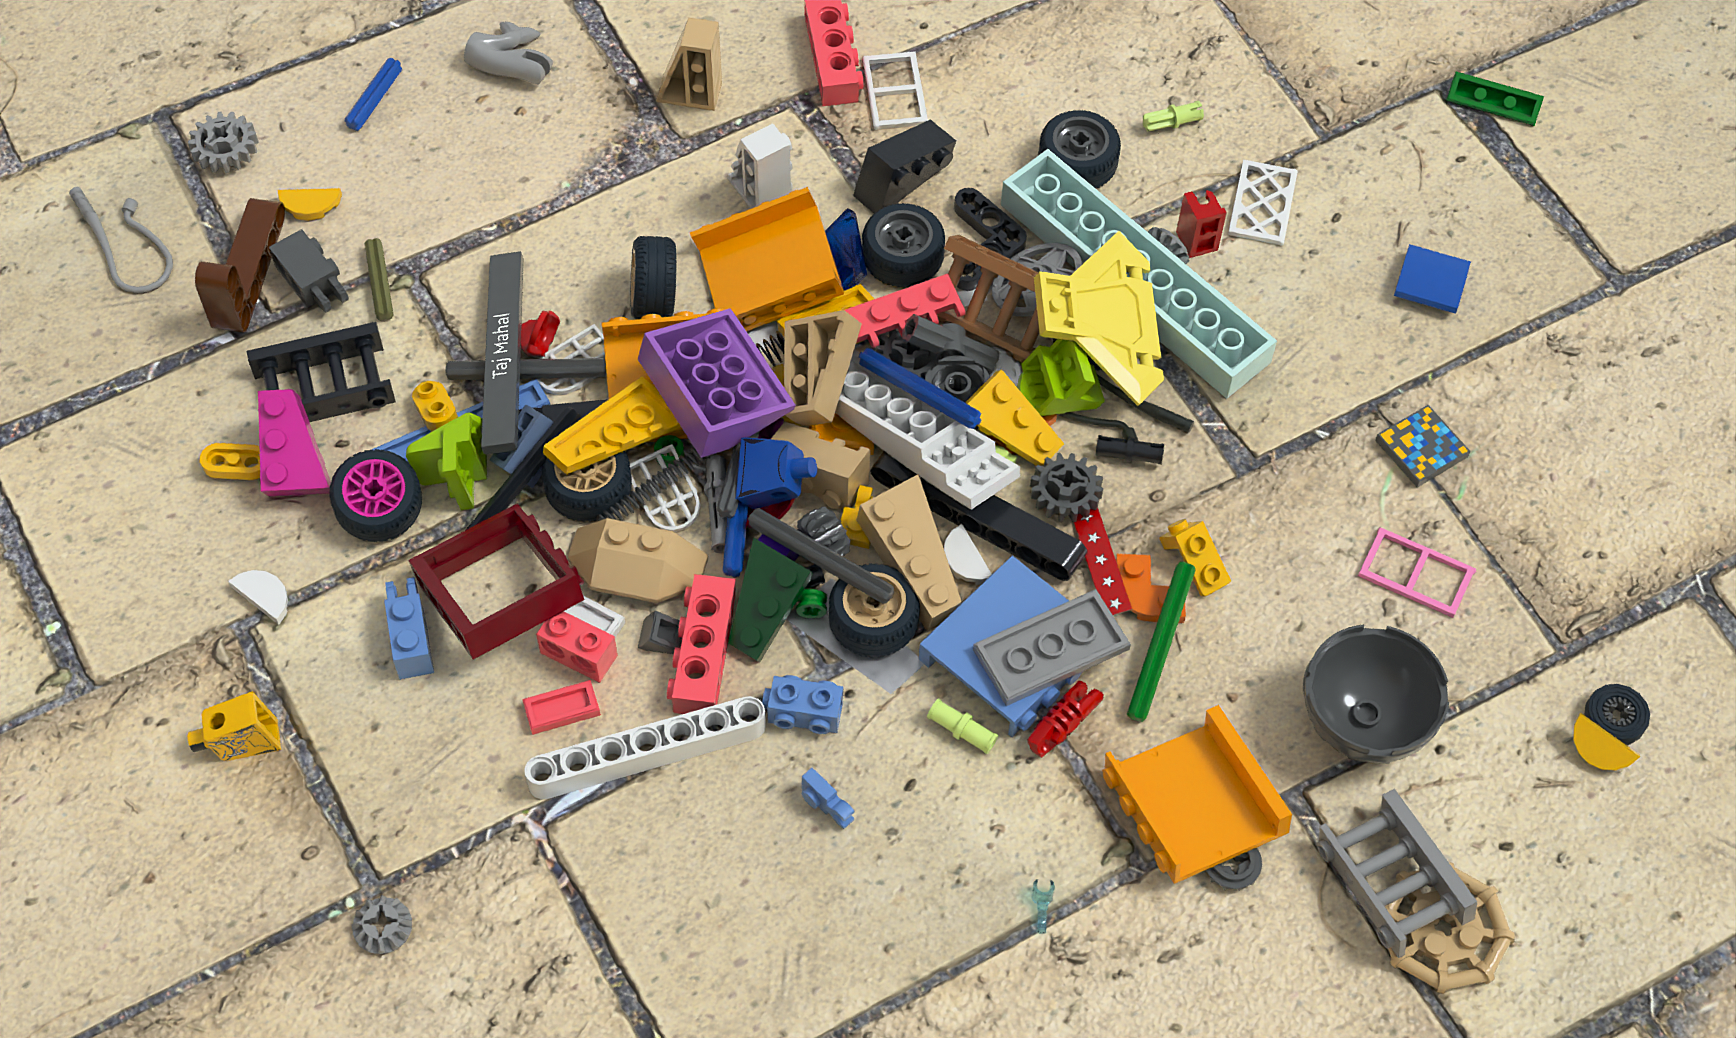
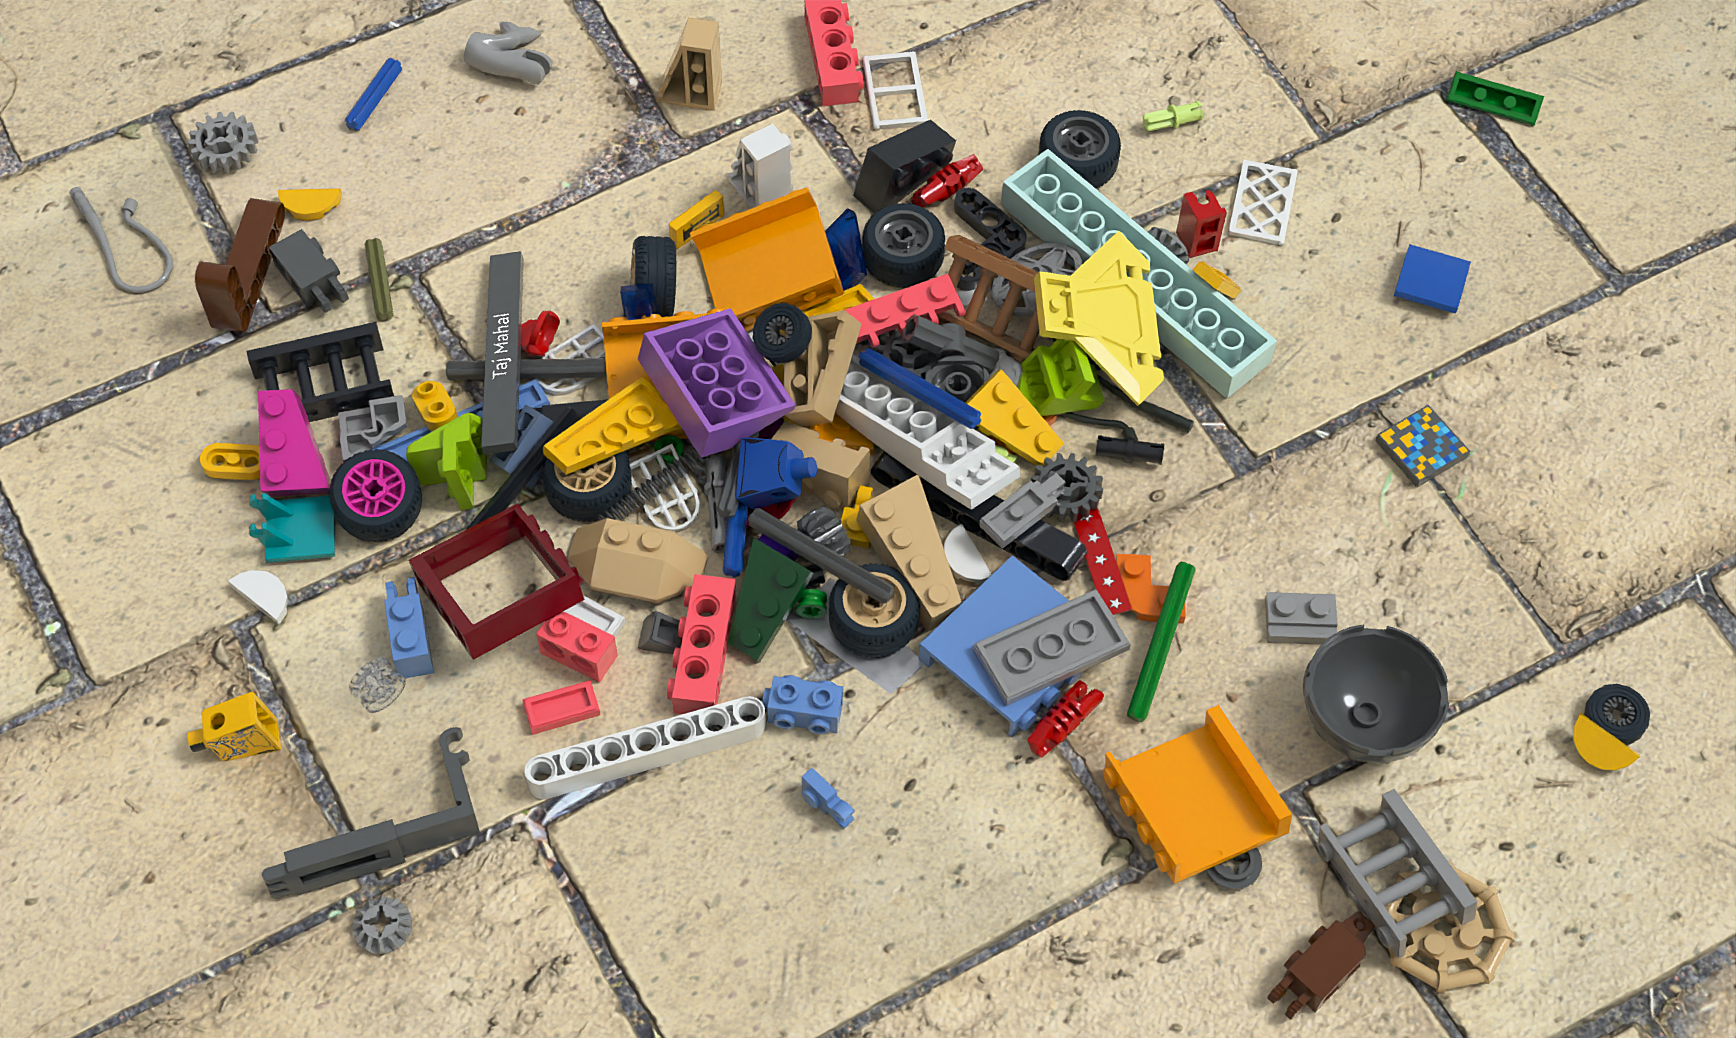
yellowish green pin [927,698,999,754] -> none
clear light blue hand [1031,879,1055,934] -> none
yellow bracket [1159,519,1231,596] -> none
bright pink window [1358,527,1476,618] -> none
none -> teal plate [249,493,335,563]
none -> dark grey hinge [262,727,480,899]
none -> light grey slope [338,395,408,463]
none -> clear wheel [349,657,406,713]
none -> clear blue tile [620,283,658,320]
none -> yellow tile [669,190,724,250]
none -> black bush [752,303,812,363]
none -> red hinge [911,154,983,208]
none -> light grey hinge [980,473,1065,549]
none -> yellow tile [1193,261,1241,299]
none -> light grey plate [1265,592,1338,644]
none -> reddish brown hinge [1267,911,1375,1020]

